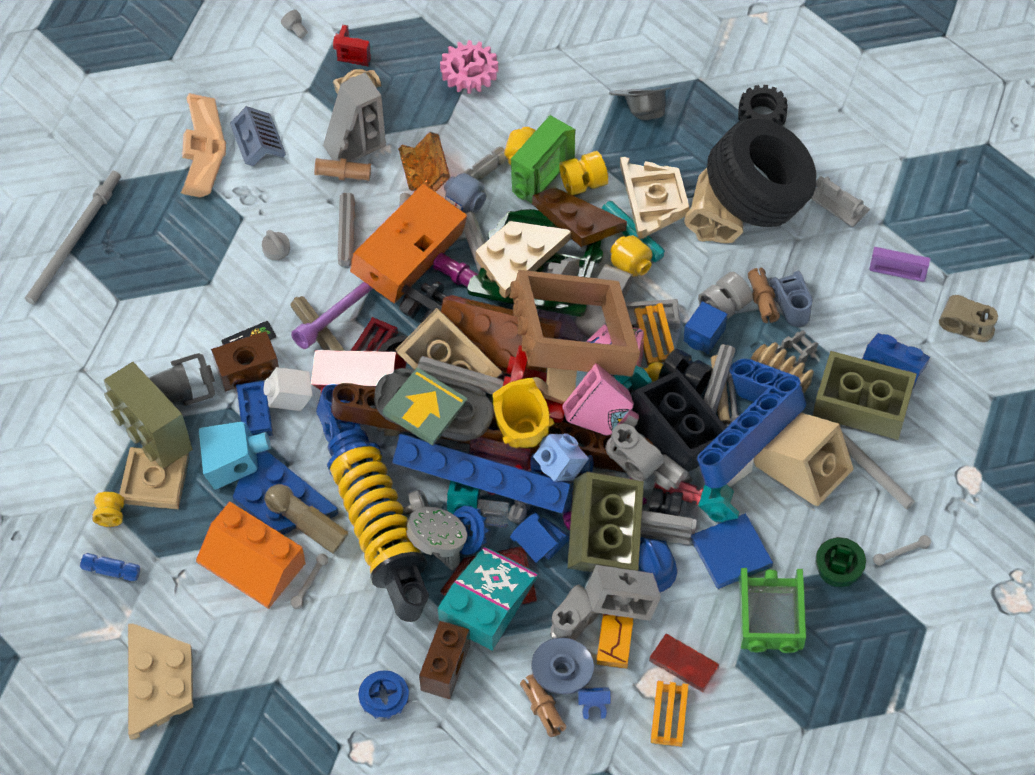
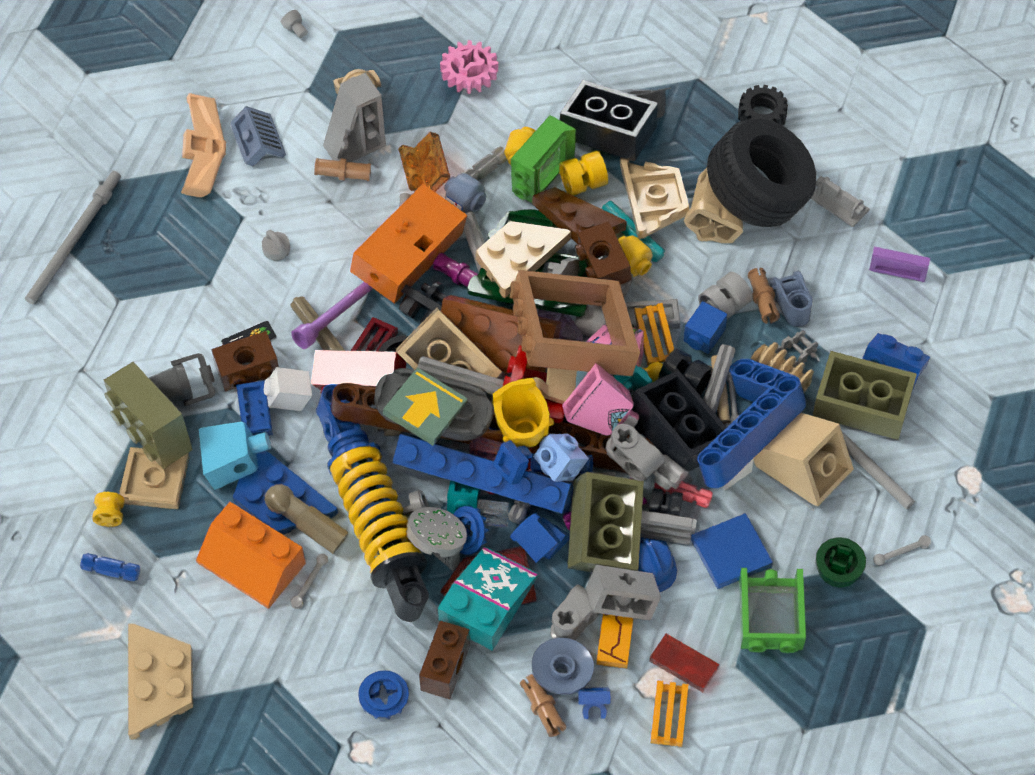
red bracket [333,25,371,67] -> none
light grey axle [338,193,355,266] -> none
teal bracket [698,484,740,522] -> none
dark tan piece [939,295,998,342] -> none
none -> blue tile [493,440,533,485]
none -> black brick [560,80,658,161]
none -> reddish brown brick [575,221,632,285]

